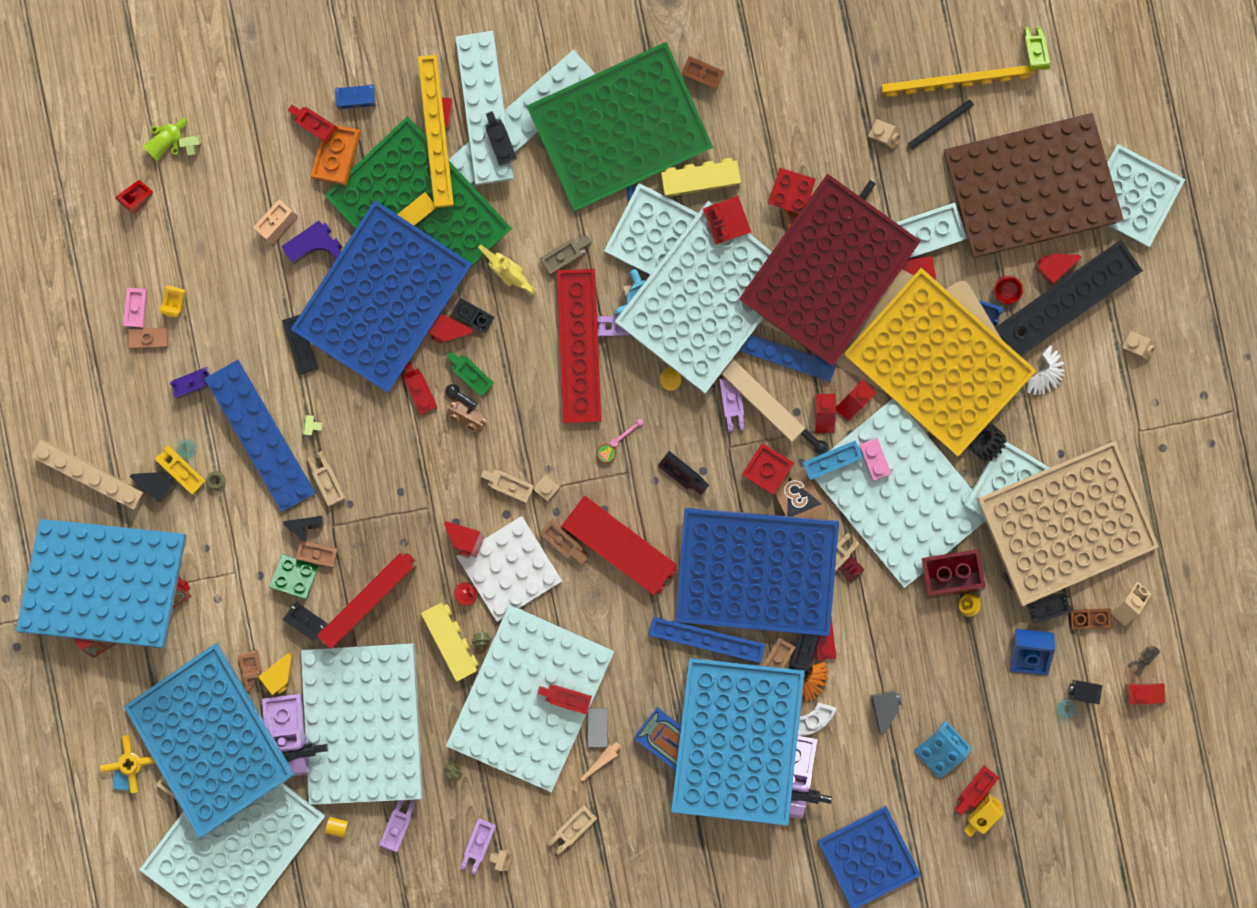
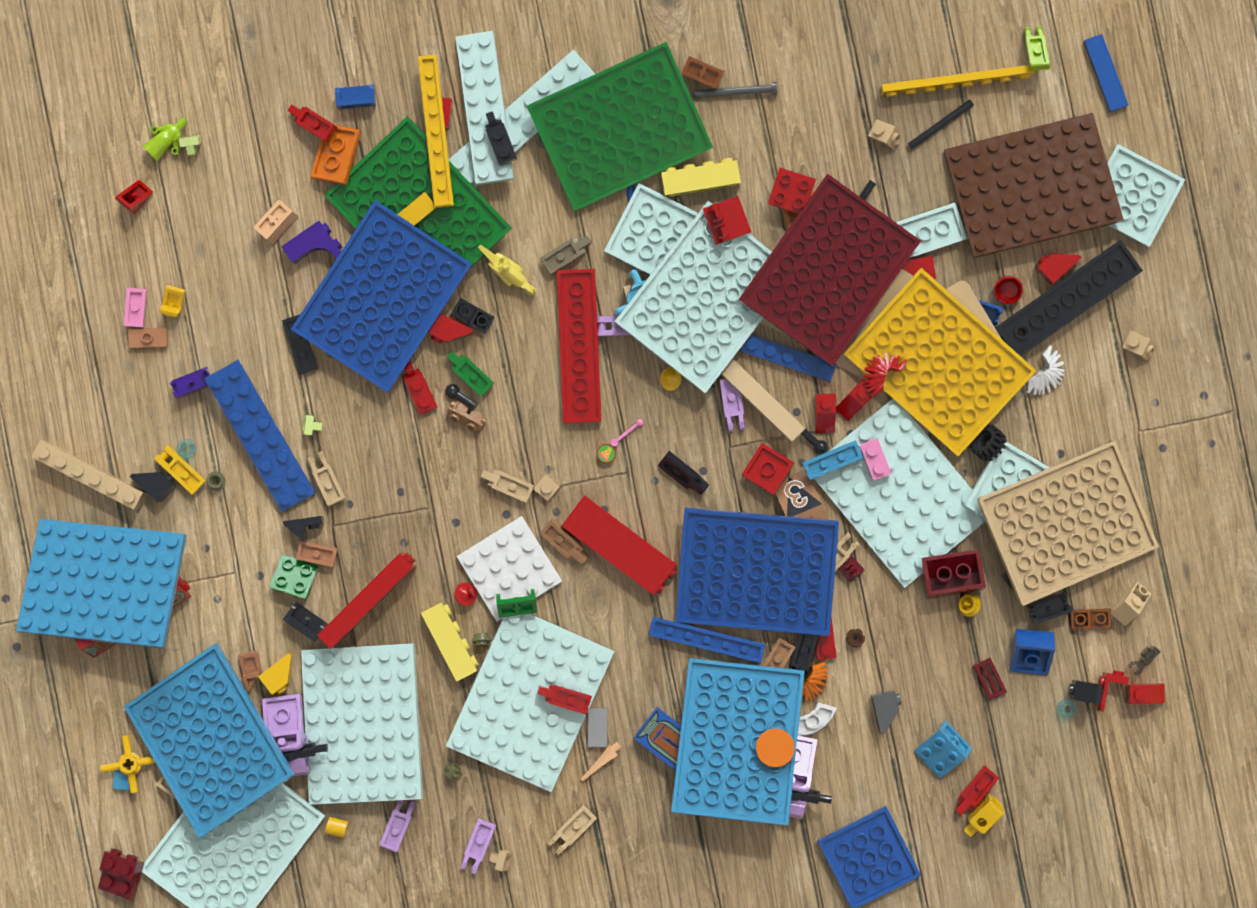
red slope [444,521,484,558] -> none
none -> dark red plate [98,848,145,900]
none -> green hinge [496,589,537,618]
none -> dark grey bar [693,81,777,98]
none -> orange tile [756,728,795,768]
none -> reddish brown plate [846,629,865,648]
none -> red hair [863,353,907,398]
none -> dark red tile [972,657,1007,700]
none -> blue tile [1083,34,1129,113]
none -> red bracket [1095,670,1129,712]

